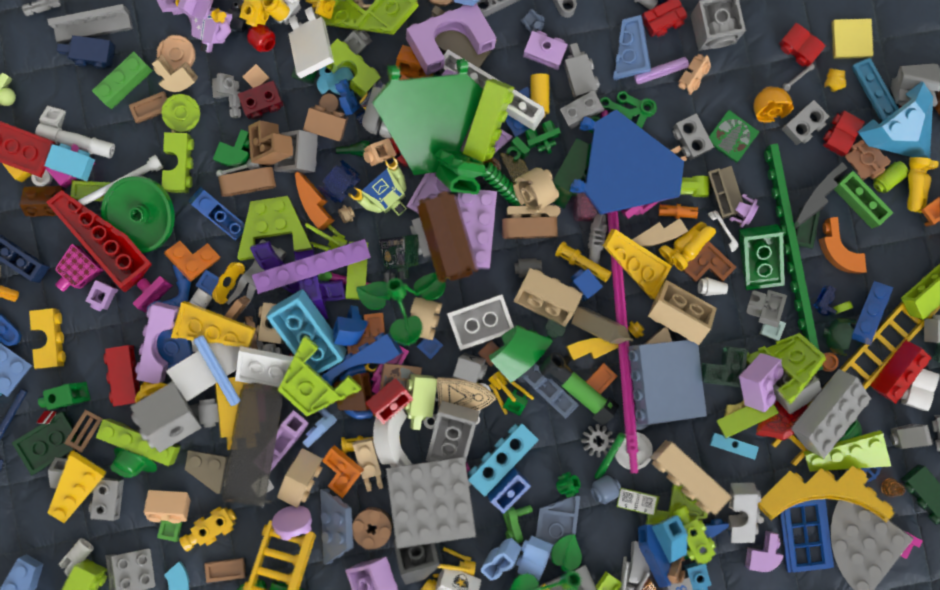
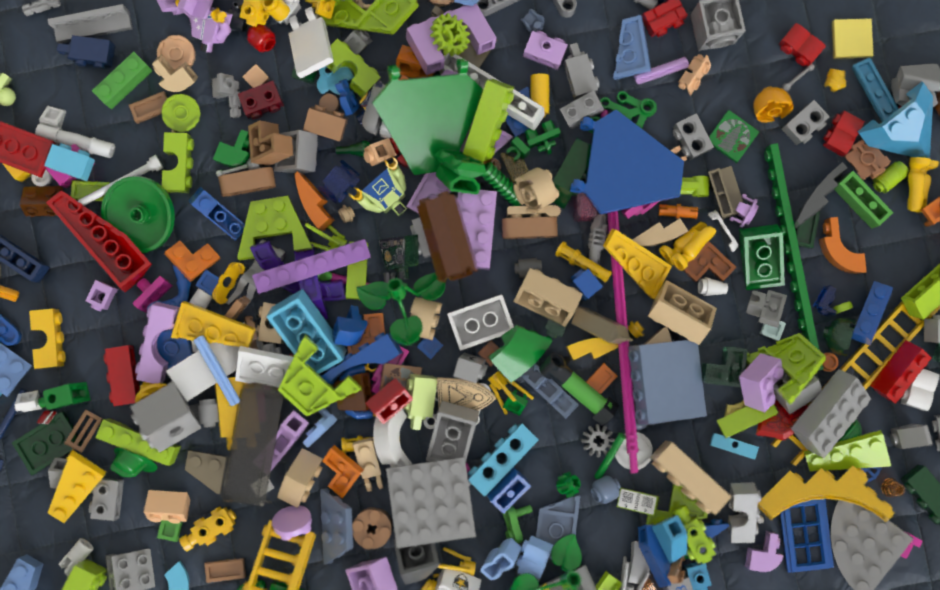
dark pink torso [55,244,104,292] -> none
none -> white bracket [14,391,42,412]
none -> lime gear [430,13,470,57]

